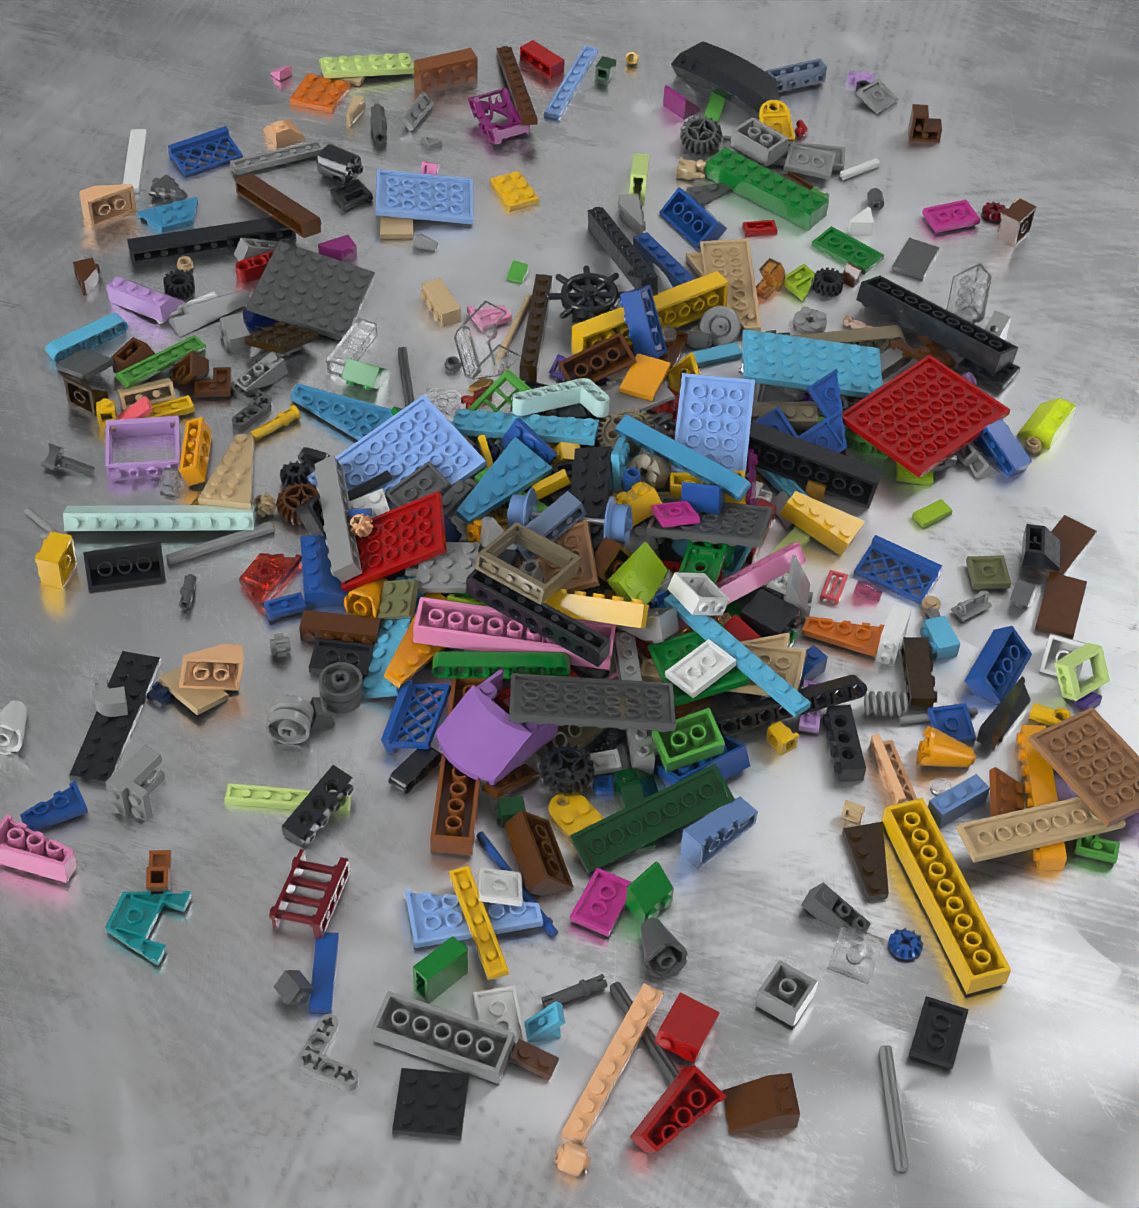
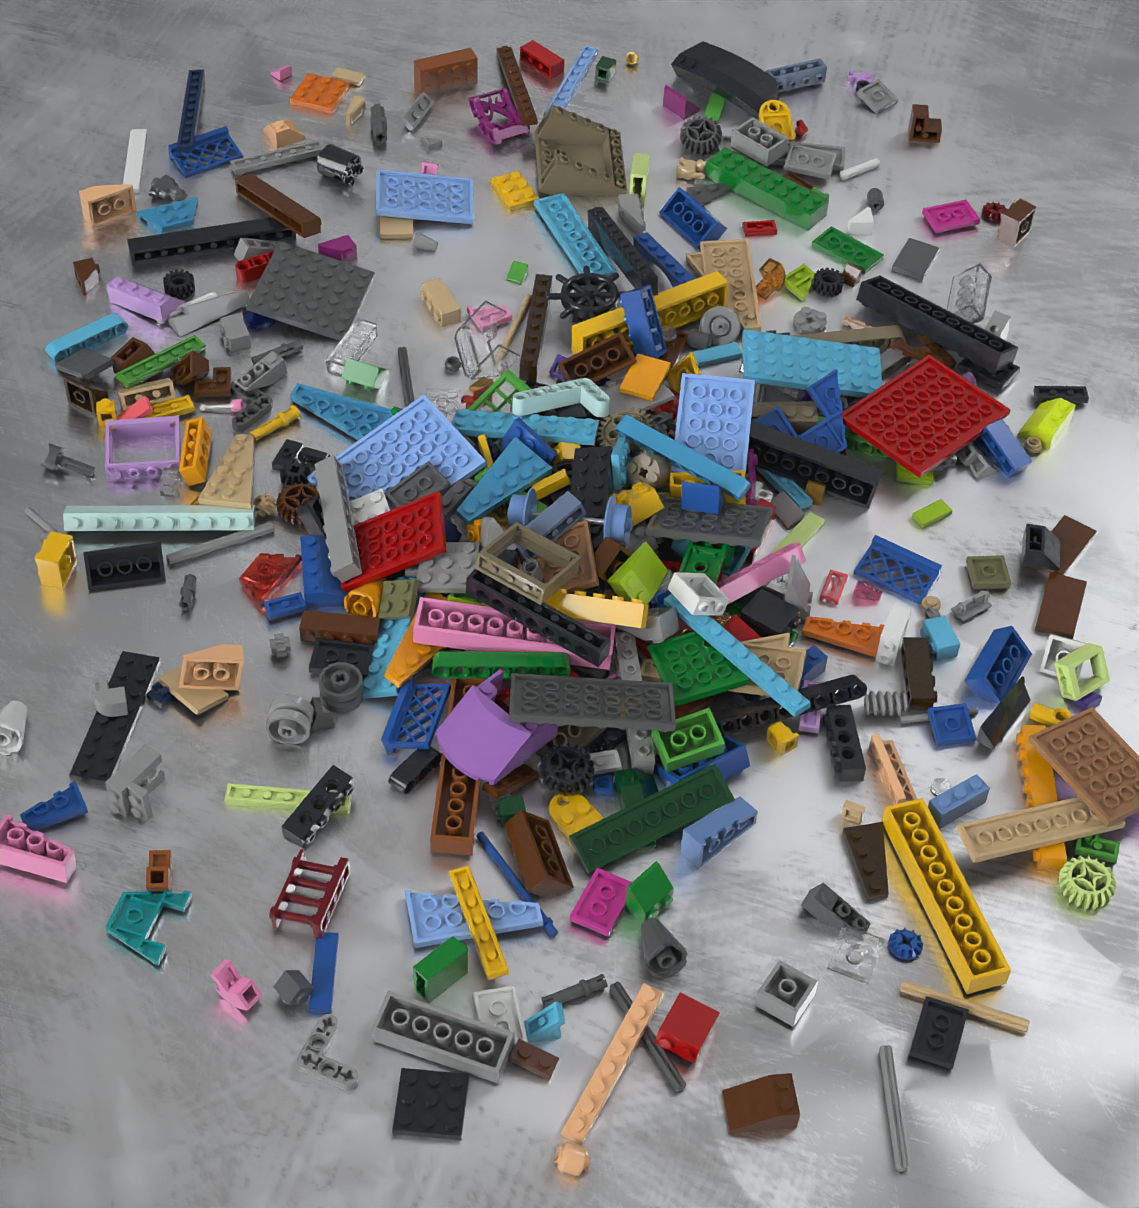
tan plate [177,256,194,272] -> none
dark brown plate [244,322,319,354] -> none
yellowish green plate [319,53,414,78] -> none
black plate [330,179,373,211] -> none
black axle [347,470,392,501] -> none
blue plate [348,508,372,518] -> none
light nougat gear [349,513,374,538] -> none
white tile [478,867,523,907] -> none
blue cone [623,468,641,492] -> none
red wedge [630,1065,727,1153] -> none
dark pink plate [651,500,700,527] -> none
white plate [665,639,737,698] -> none
yellow wedge [779,491,865,556] -> none
light orange cone [917,726,976,768] -> none
dark orange plate [989,767,1025,817] -> none
dark grey slope [1010,579,1039,609] -> none
none -> dark blue plate [177,69,205,153]
none -> hinge [200,398,243,413]
none -> bright pink brick [210,959,262,1011]
none -> black plate [272,439,304,469]
none -> dark tan slope [534,105,627,197]
none -> medium azure plate [534,193,617,277]
none -> tan axle [900,980,1030,1031]
none -> black plate [1033,386,1089,403]
none -> yellowish green gear [1058,855,1117,910]

